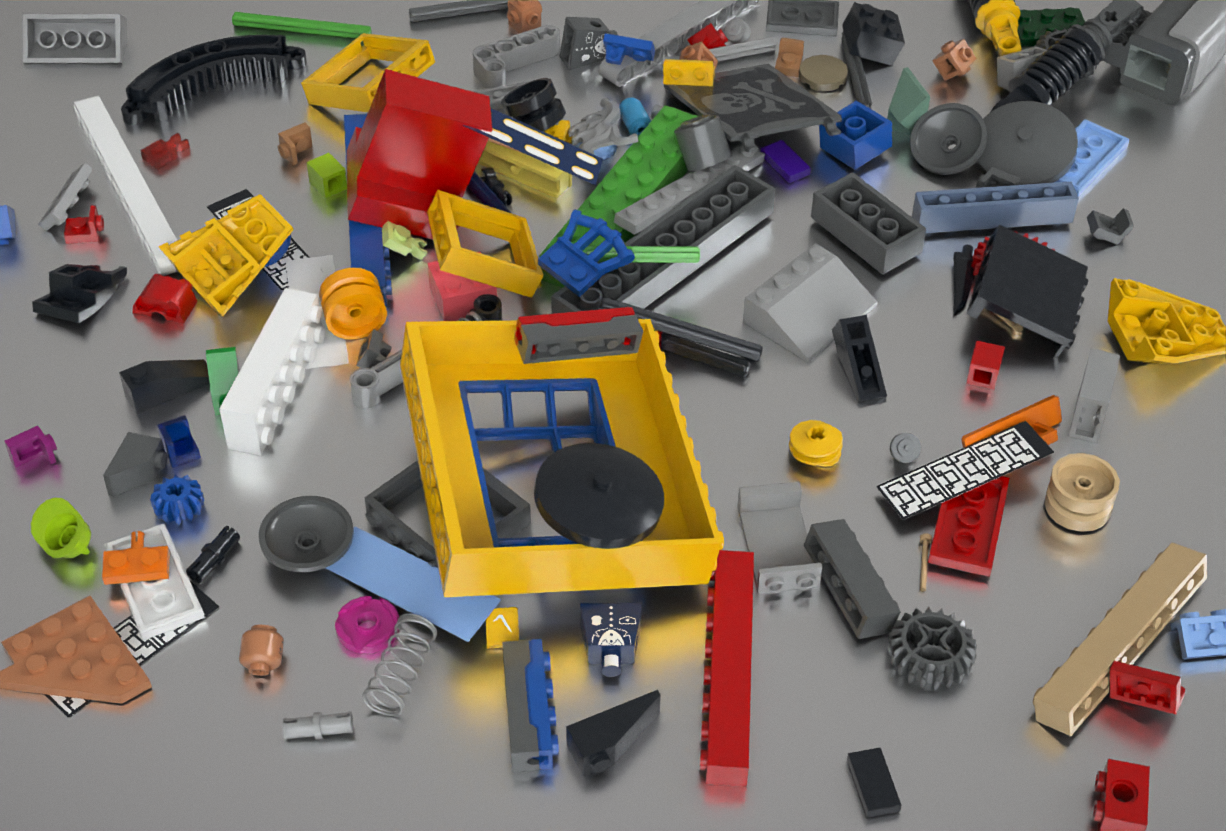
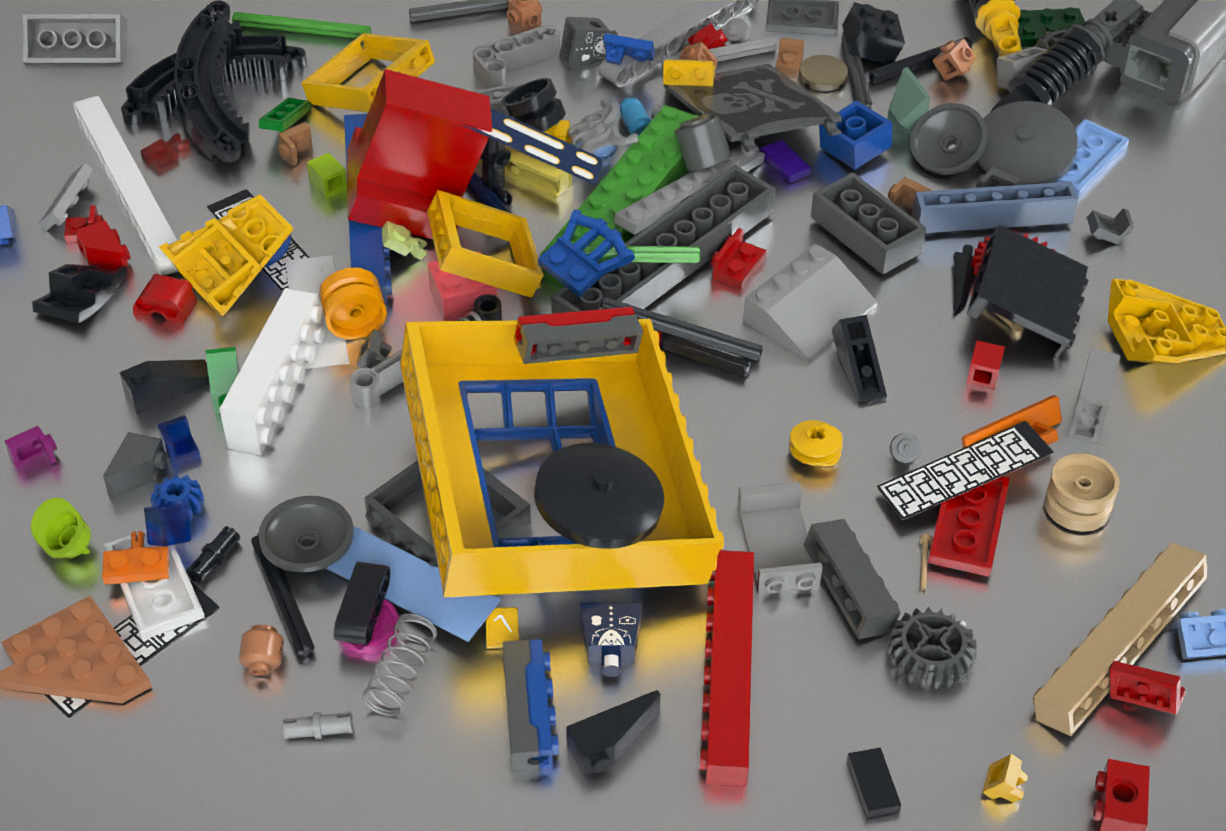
none -> red slope [74,220,131,272]
none -> clear blue panel [144,503,192,547]
none -> black gear [174,0,250,162]
none -> black axle [251,533,315,657]
none -> green tile [259,97,311,132]
none -> black beam [334,561,391,646]
none -> black piece [480,138,511,189]
none -> red bracket [711,228,767,290]
none -> black axle [869,37,973,84]
none -> medium nougat bracket [888,177,932,210]
none -> yellow tile [982,754,1028,803]

